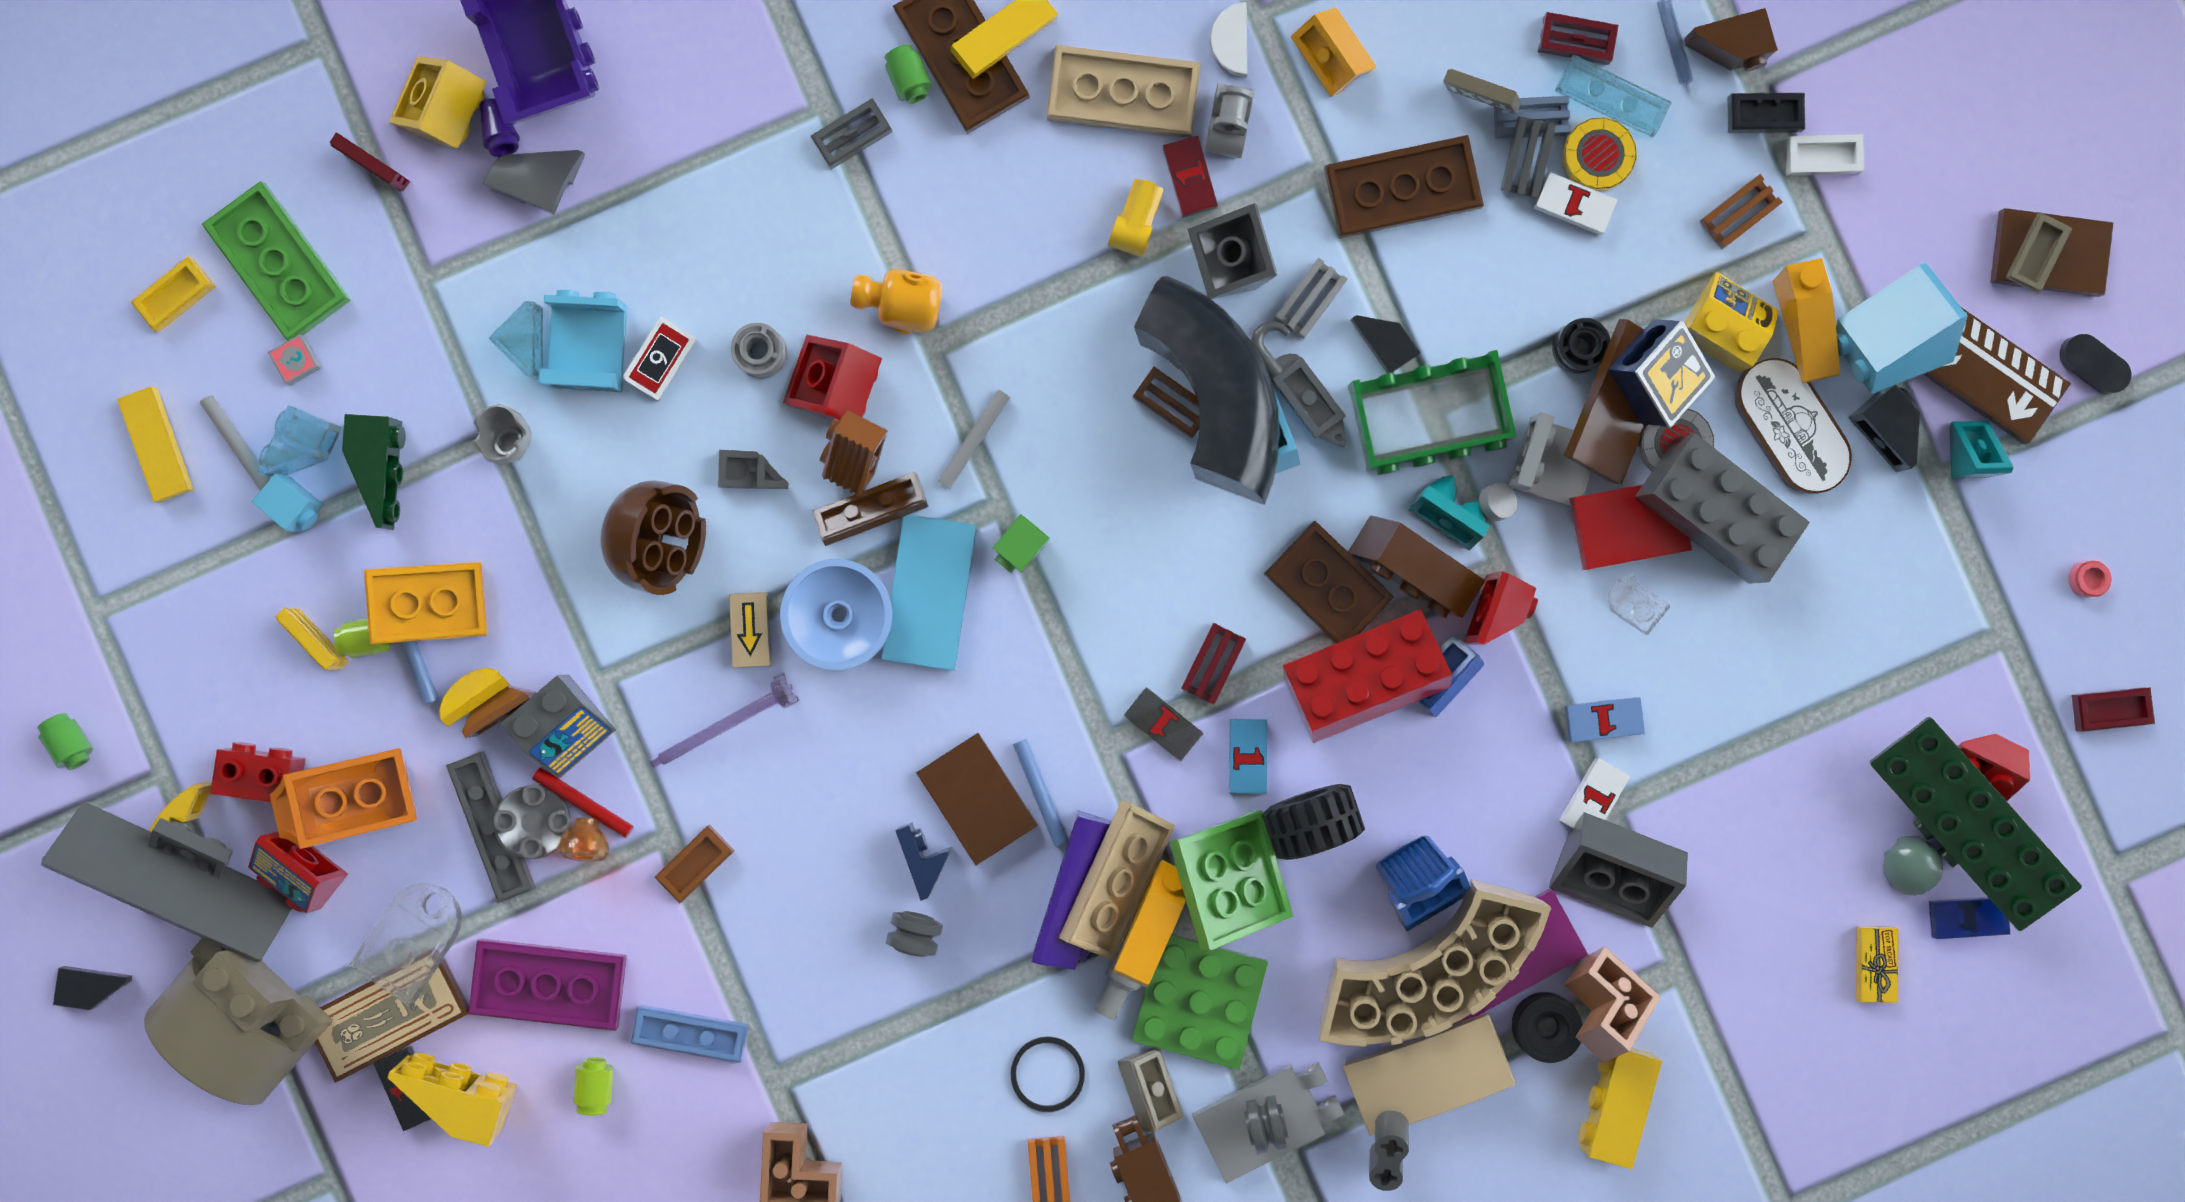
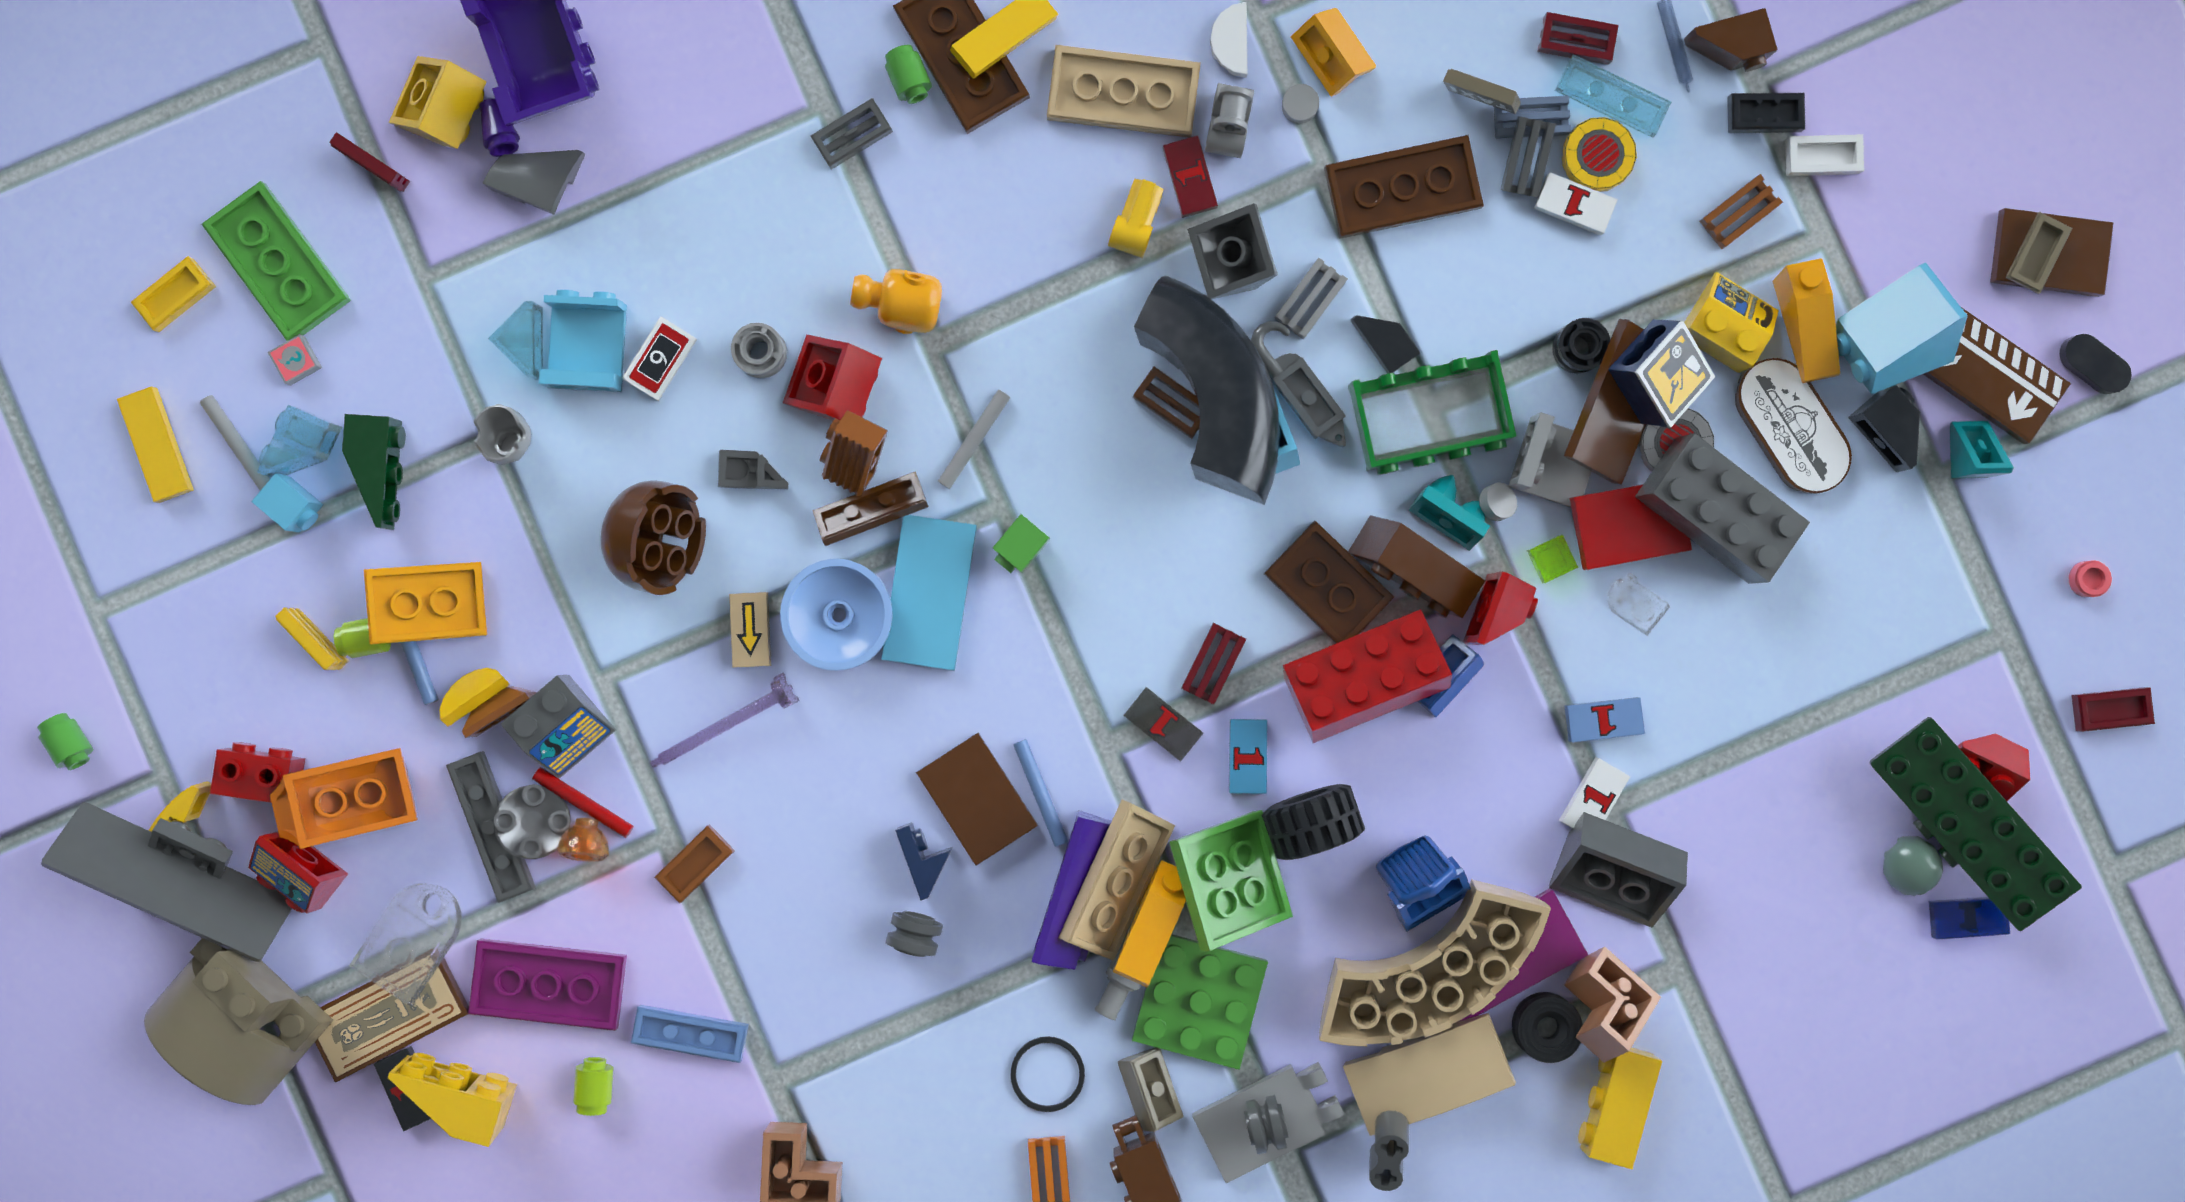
black tile [53,966,133,1010] -> none
yellow tile [1856,926,1898,1003] -> none
none -> light grey tile [1282,84,1319,124]
none -> clear neon green tile [1527,534,1578,584]

